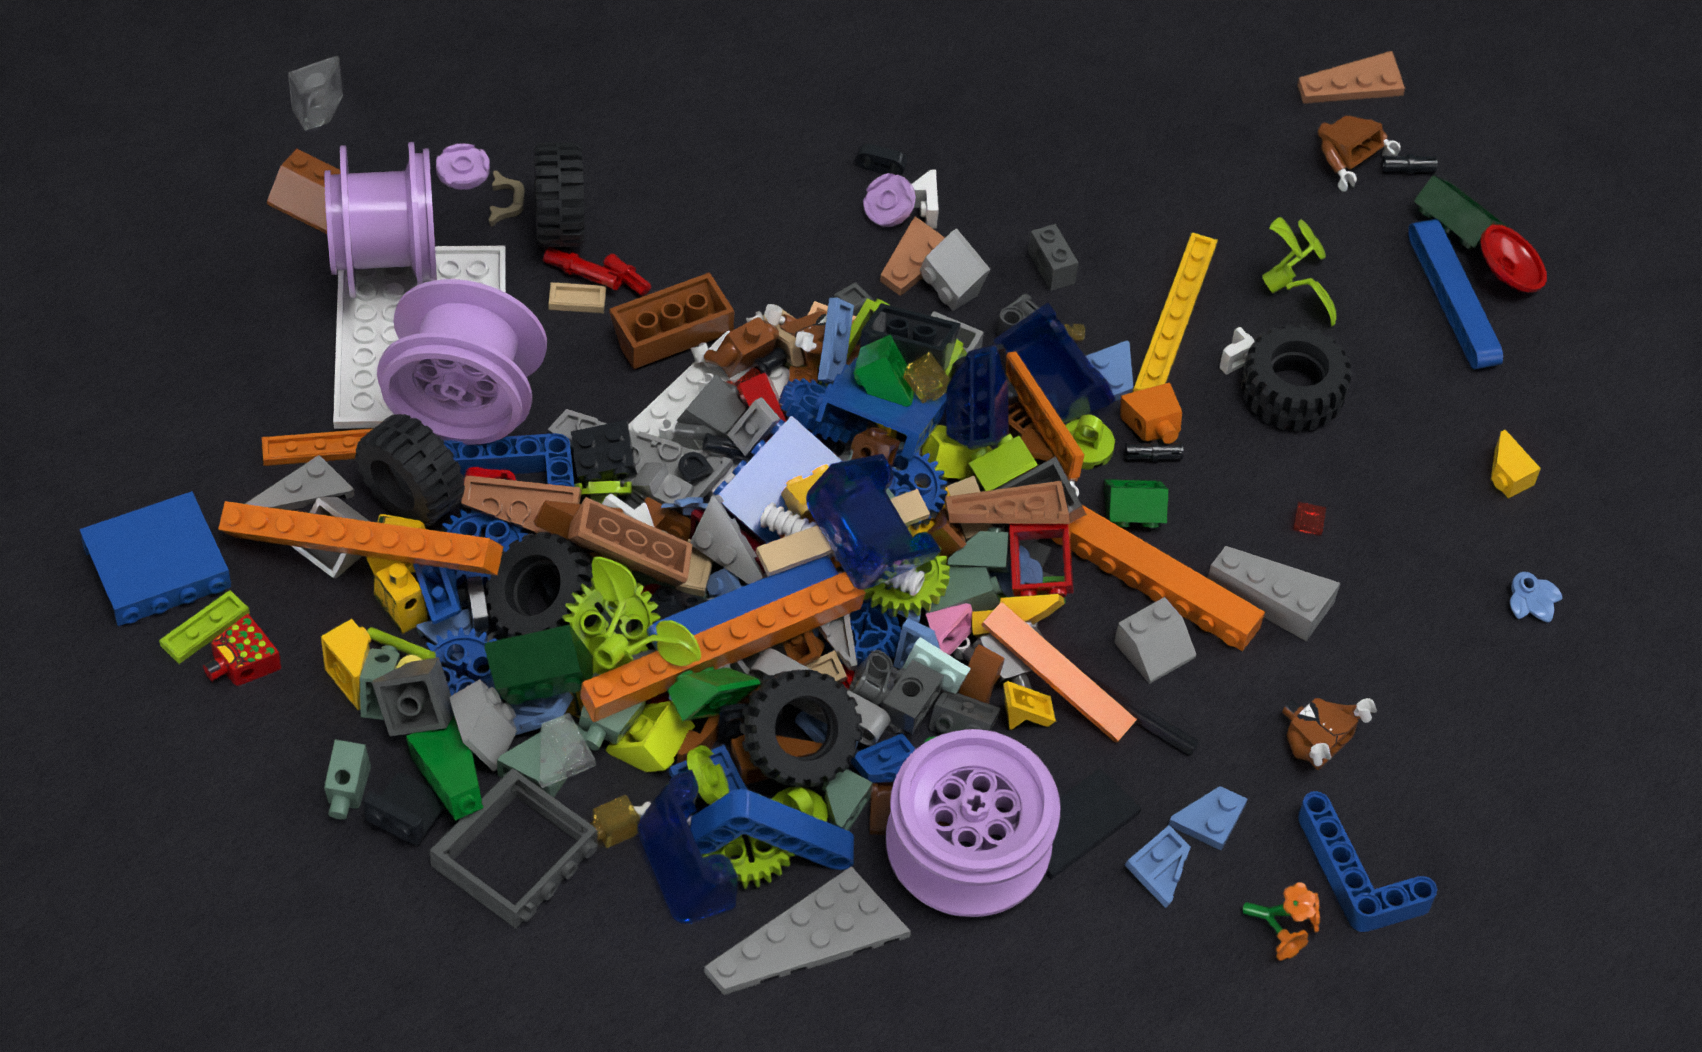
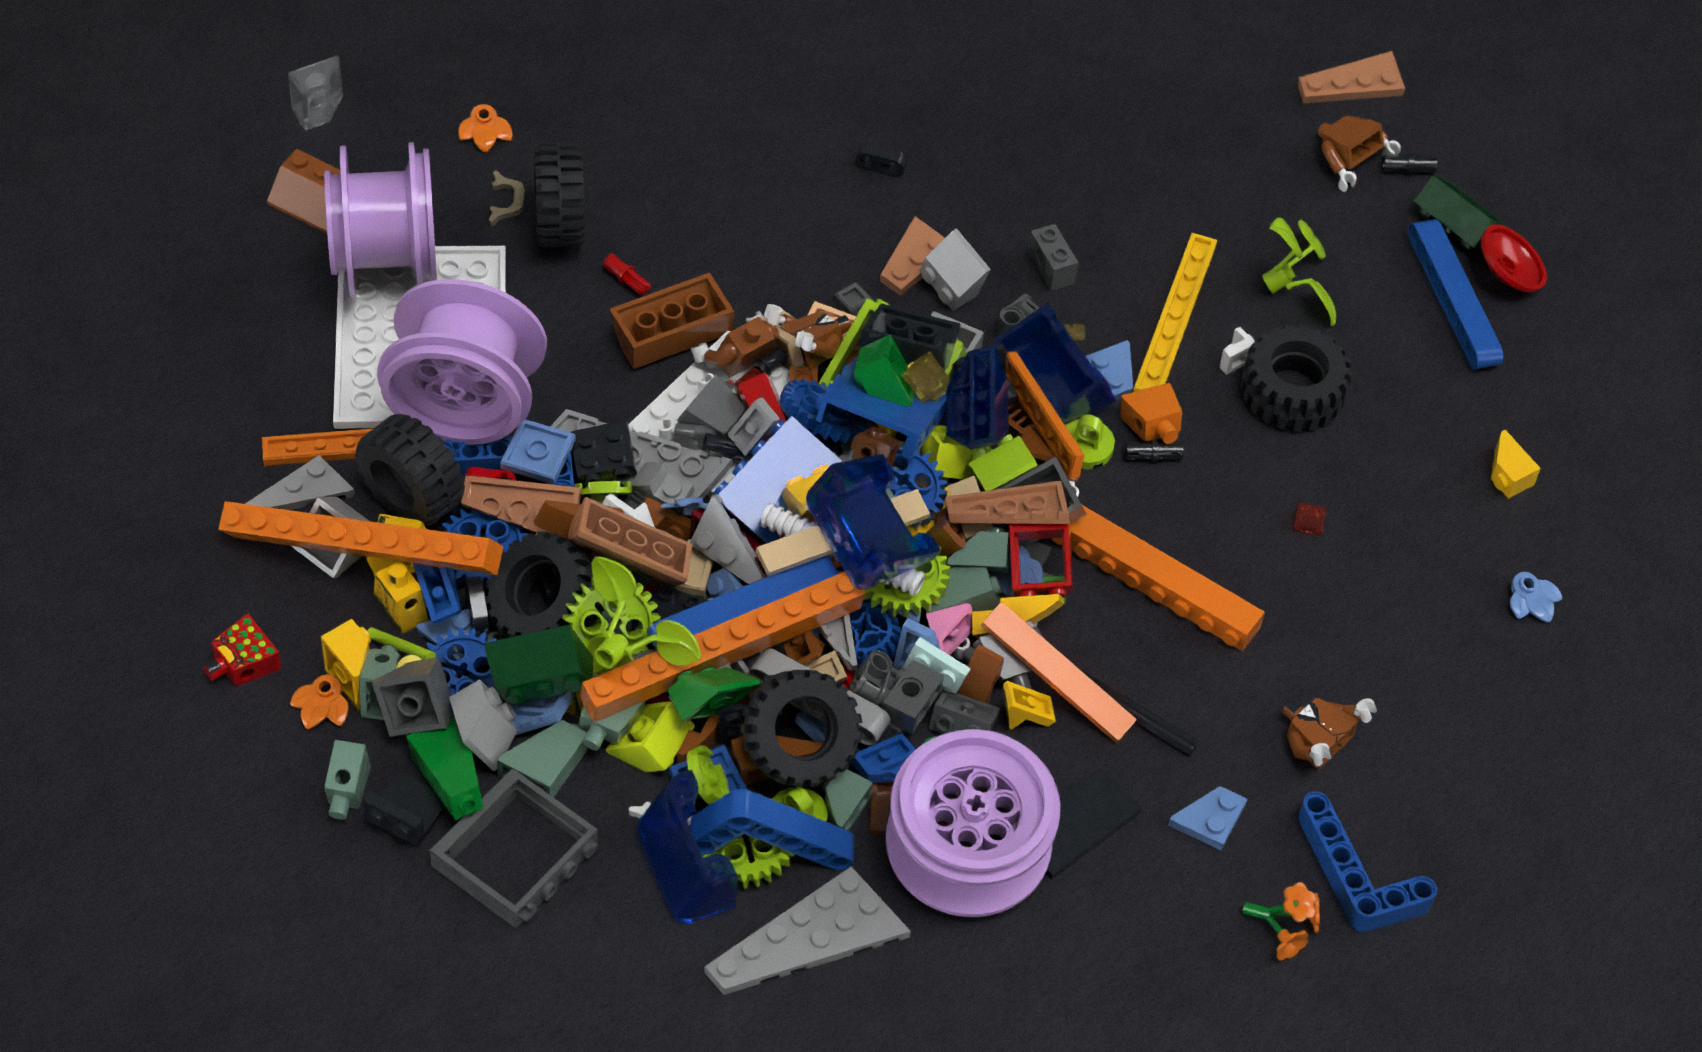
blue panel [79,491,231,626] -> none
lime tile [159,590,250,664] -> none
lavender tile [436,144,490,189] -> none
clear wing [540,713,596,788] -> none
red pin [543,247,623,290] -> none
tan tile [549,282,606,313] -> none
clear yellow brick [590,794,640,848] -> none
black tile [678,452,714,485] -> none
medium blue tile [818,297,854,384] -> none
lavender tile [863,174,916,227] -> none
white slope [911,170,939,228] -> none
green slope [1104,479,1168,528] -> none
light grey slope [1114,597,1197,684] -> none
medium blue wing [1125,825,1190,908] -> none
light grey wedge [1208,546,1340,641] -> none
none -> orange plate [290,674,349,730]
none -> orange plate [459,104,512,153]
none -> medium blue tile [500,419,576,485]

